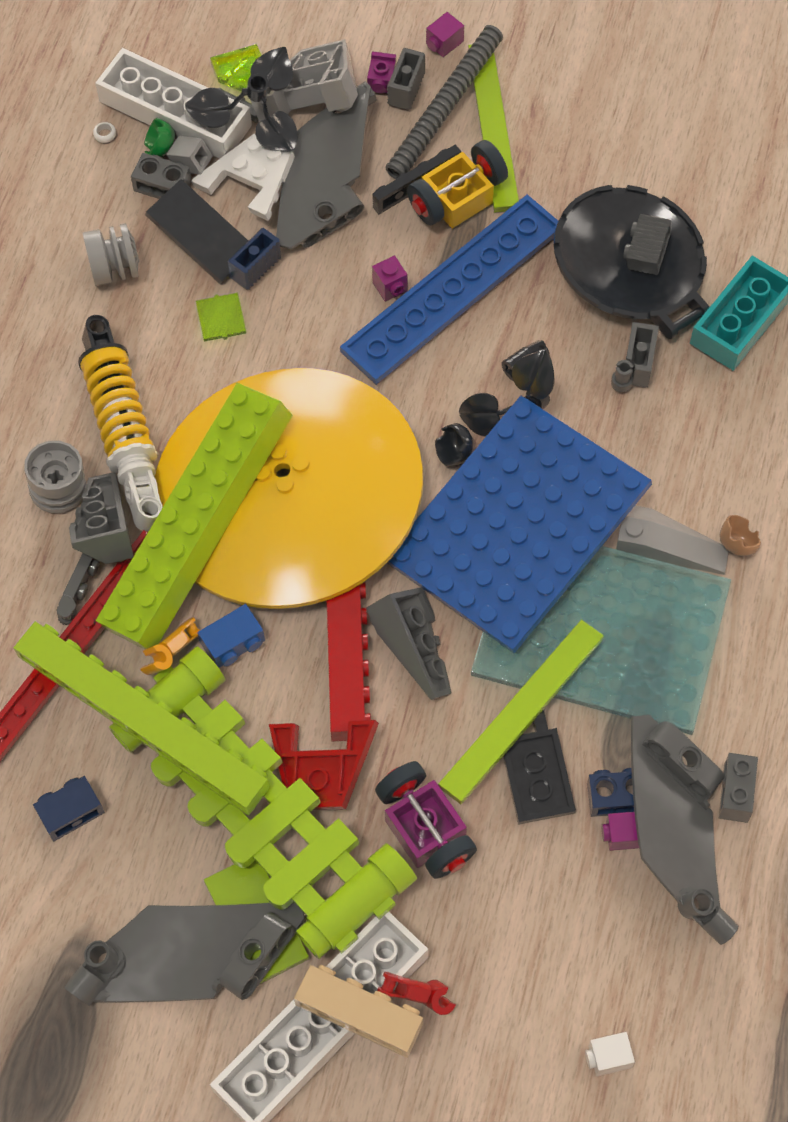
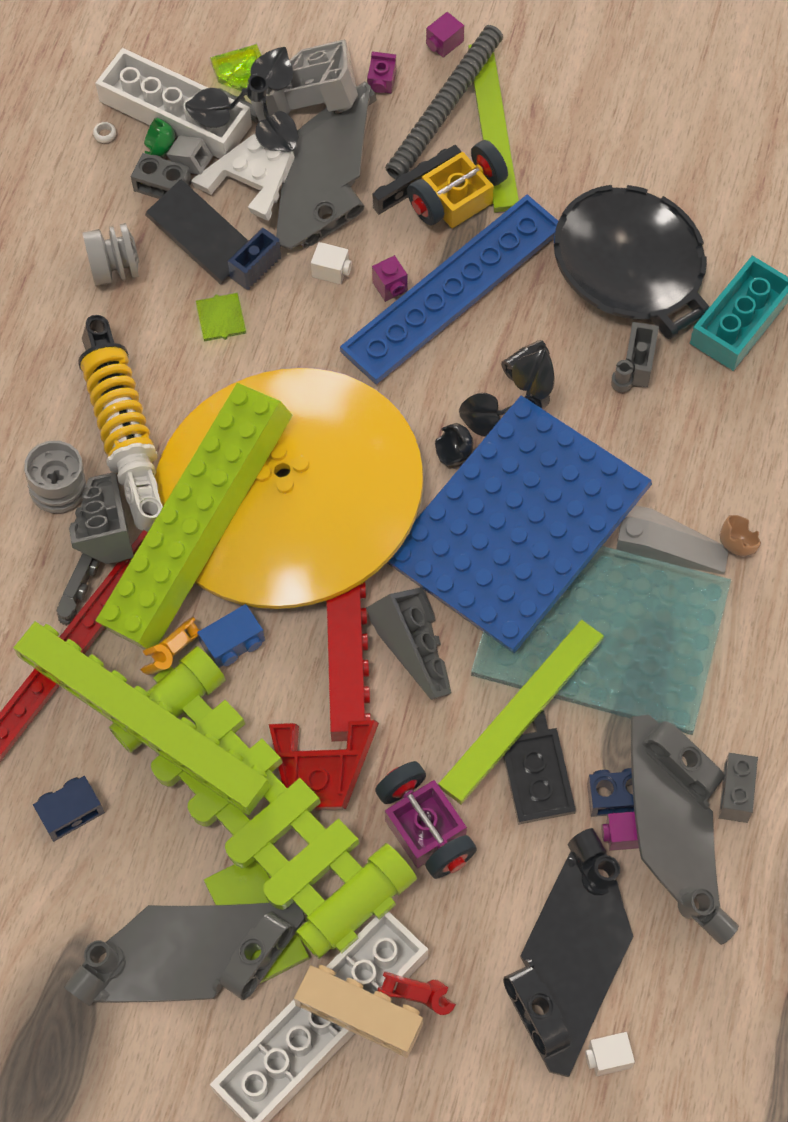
dark grey brick [387,48,425,110] -> none
dark grey brick [624,214,672,275] -> none
none -> white brick [311,242,352,284]
none -> black panel [503,828,634,1077]

